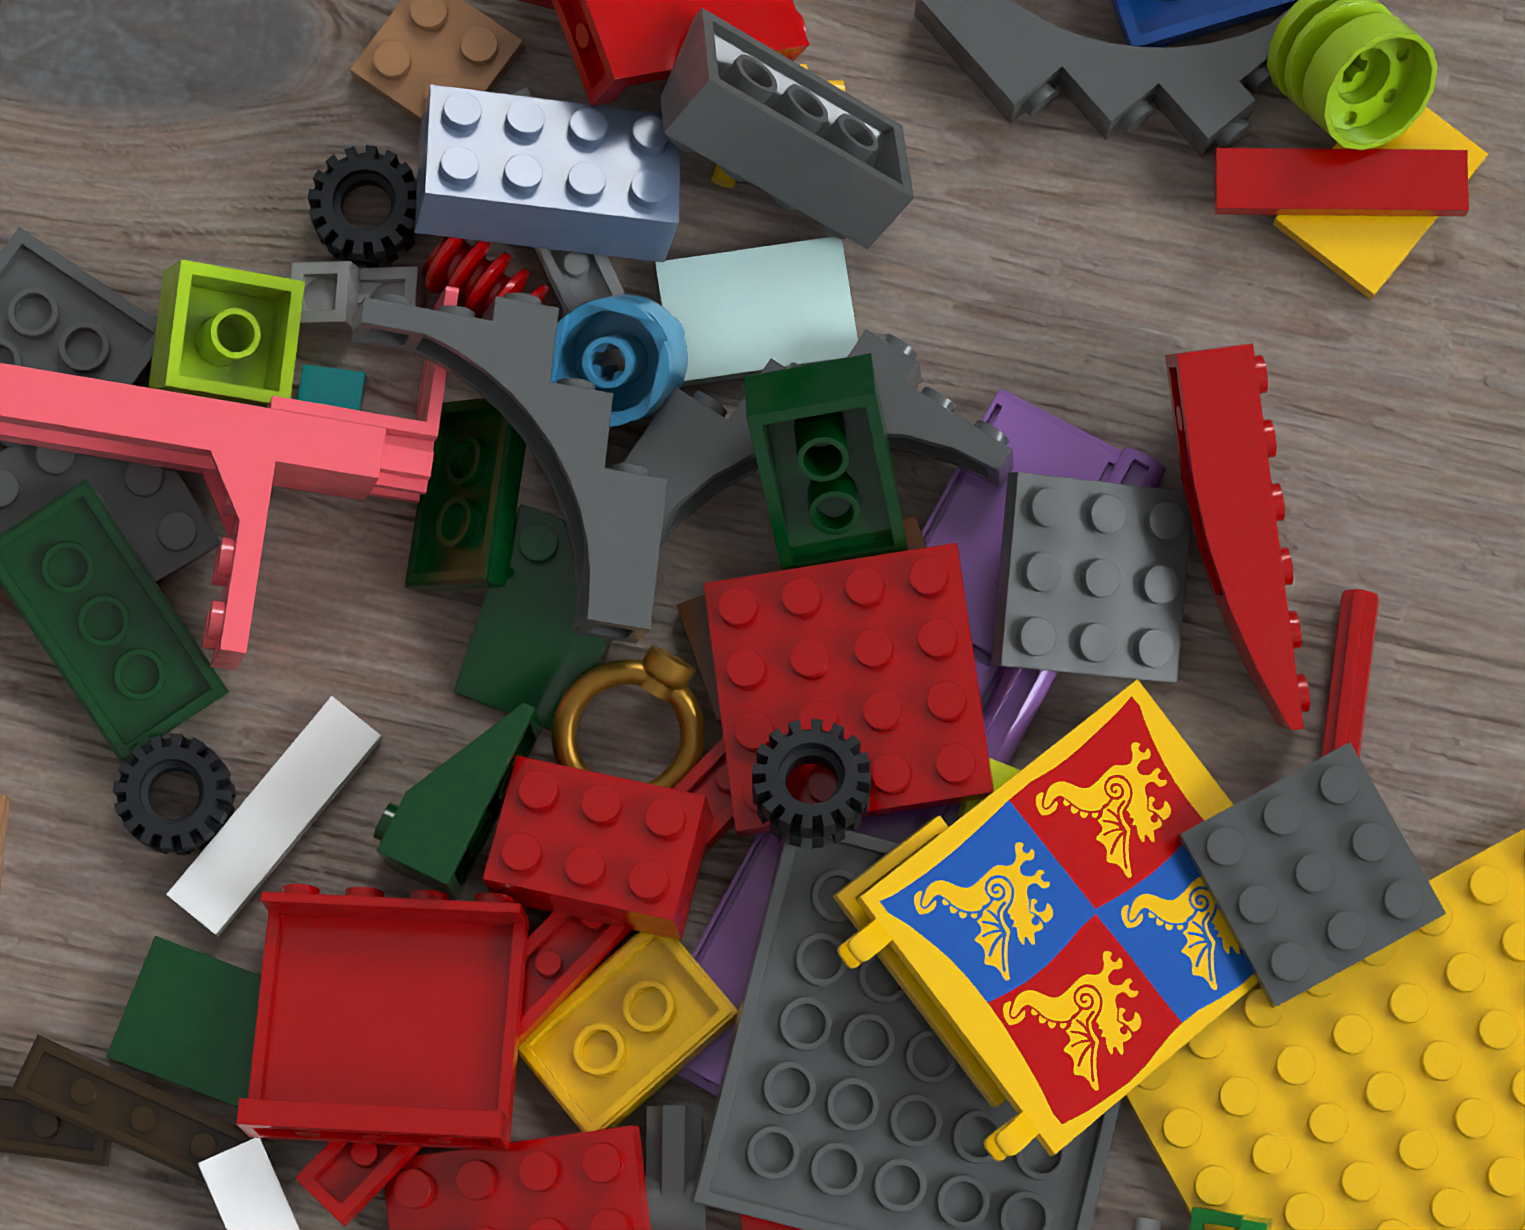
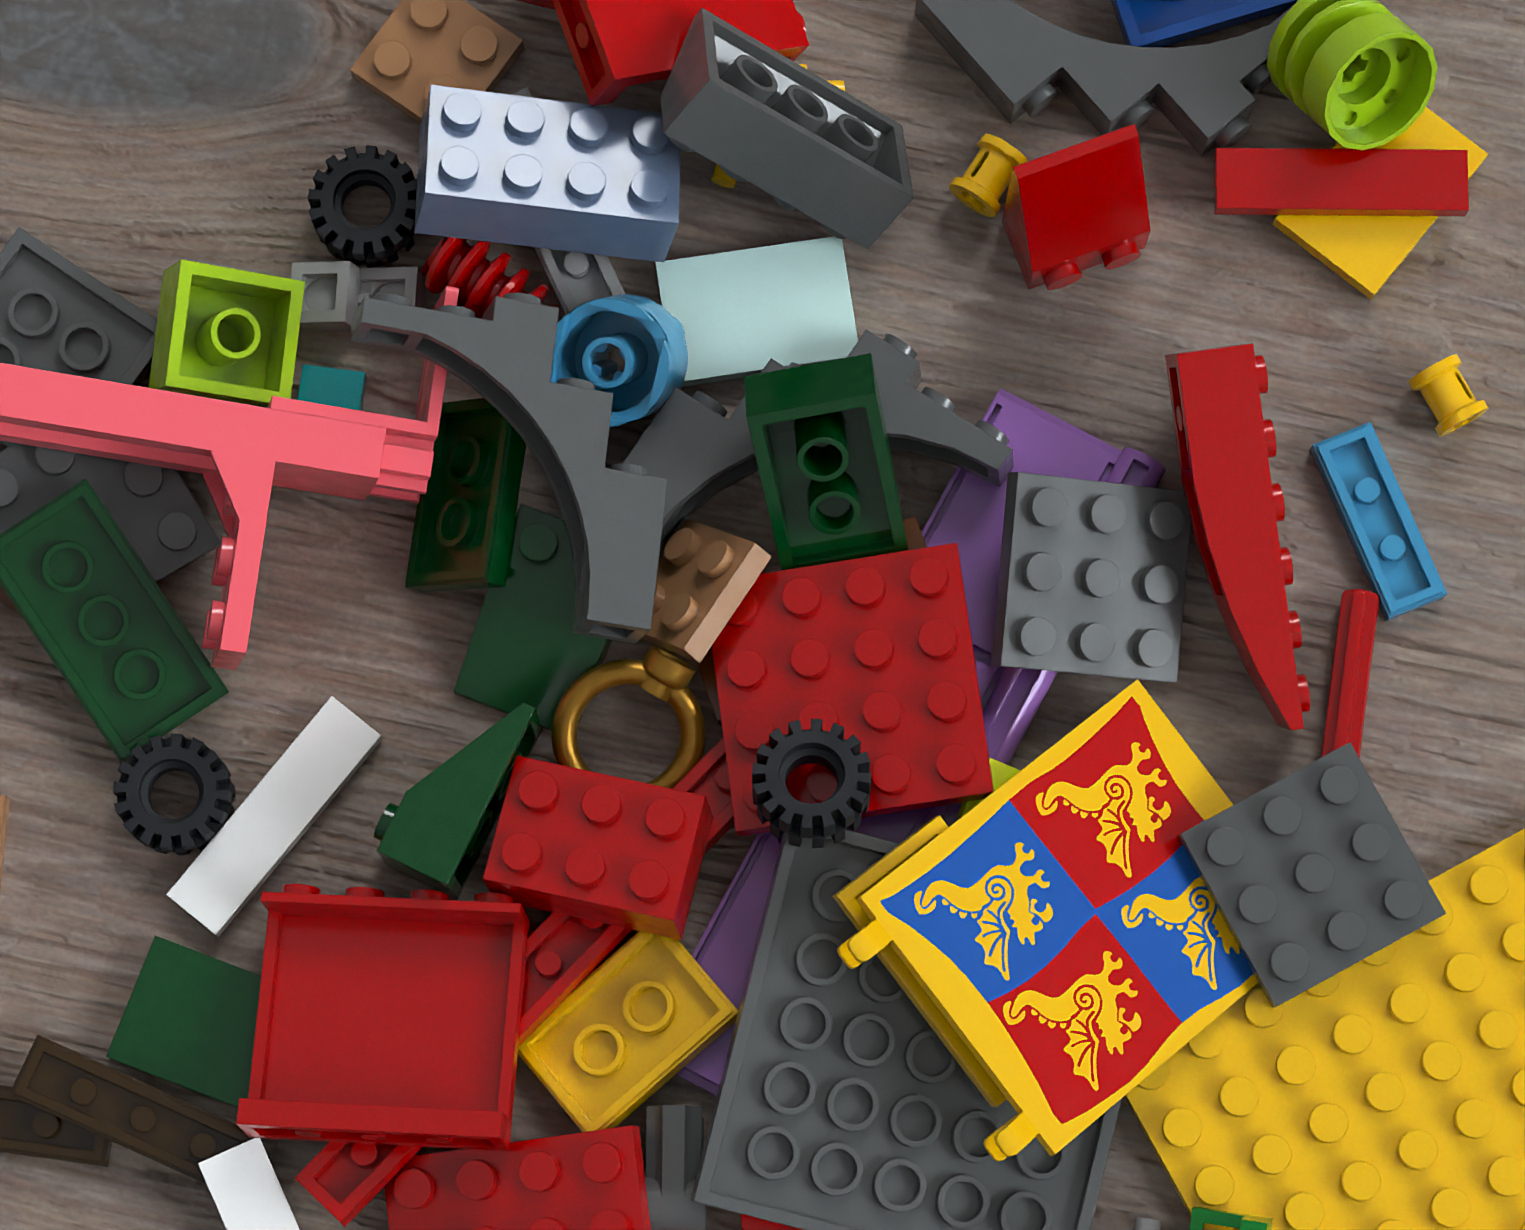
none -> medium nougat plate [641,519,771,663]
none -> yellow bush [949,133,1028,217]
none -> red slope [1002,124,1151,290]
none -> dark azure tile [1310,422,1447,621]
none -> yellow bush [1408,354,1489,437]

